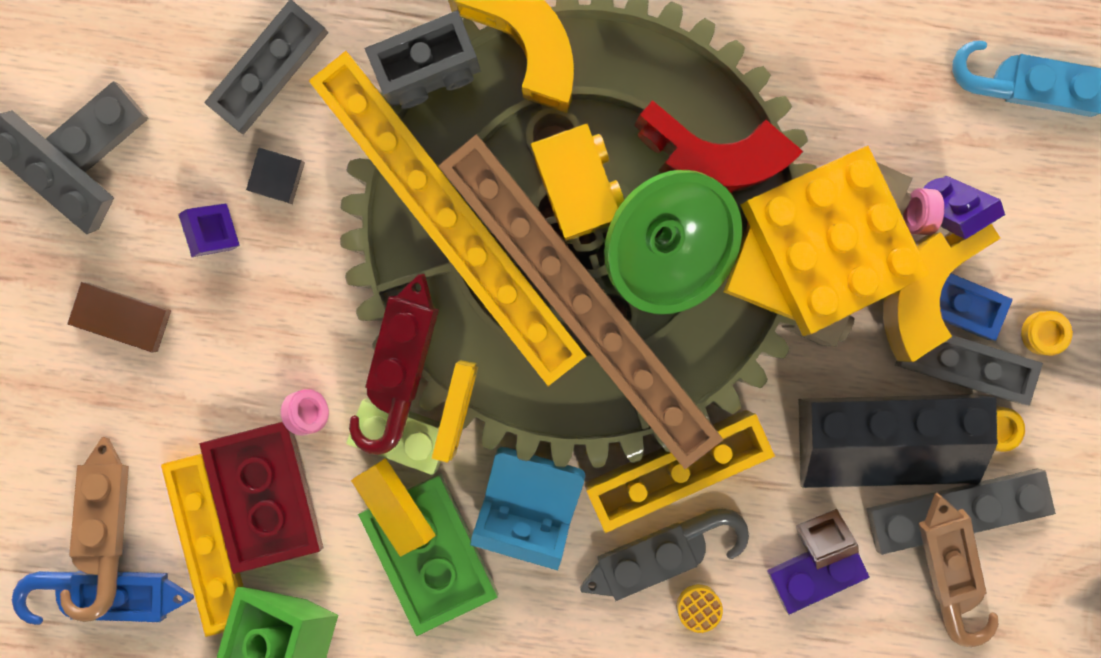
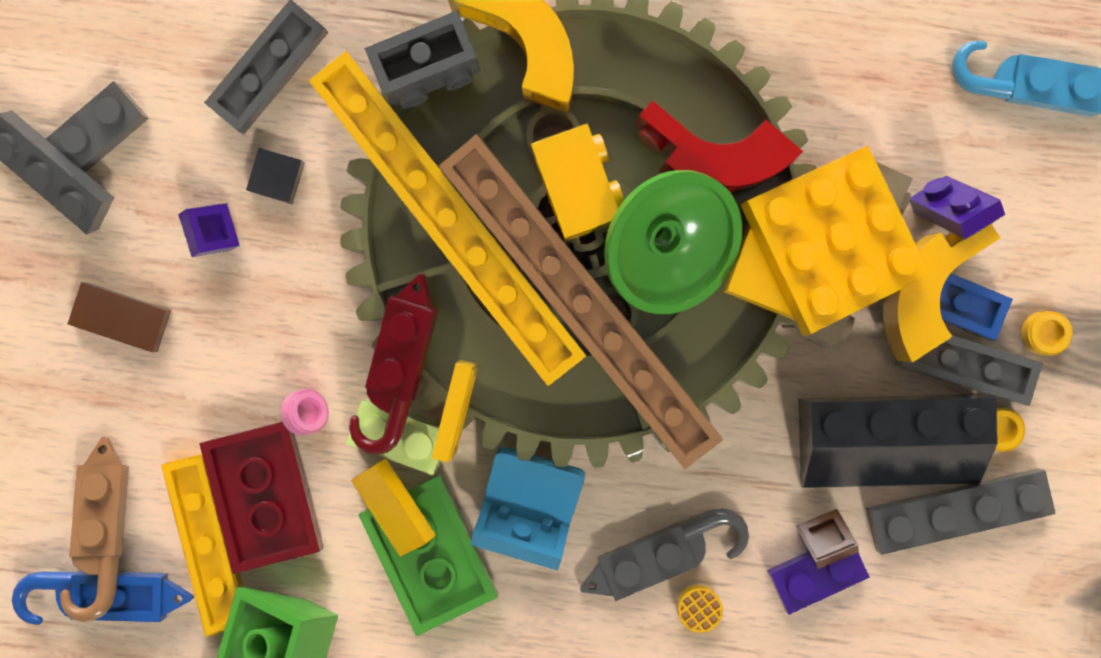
yellow brick [584,410,775,533] -> none
bright pink tile [903,188,945,235] -> none
medium nougat plate [919,493,999,647] -> none

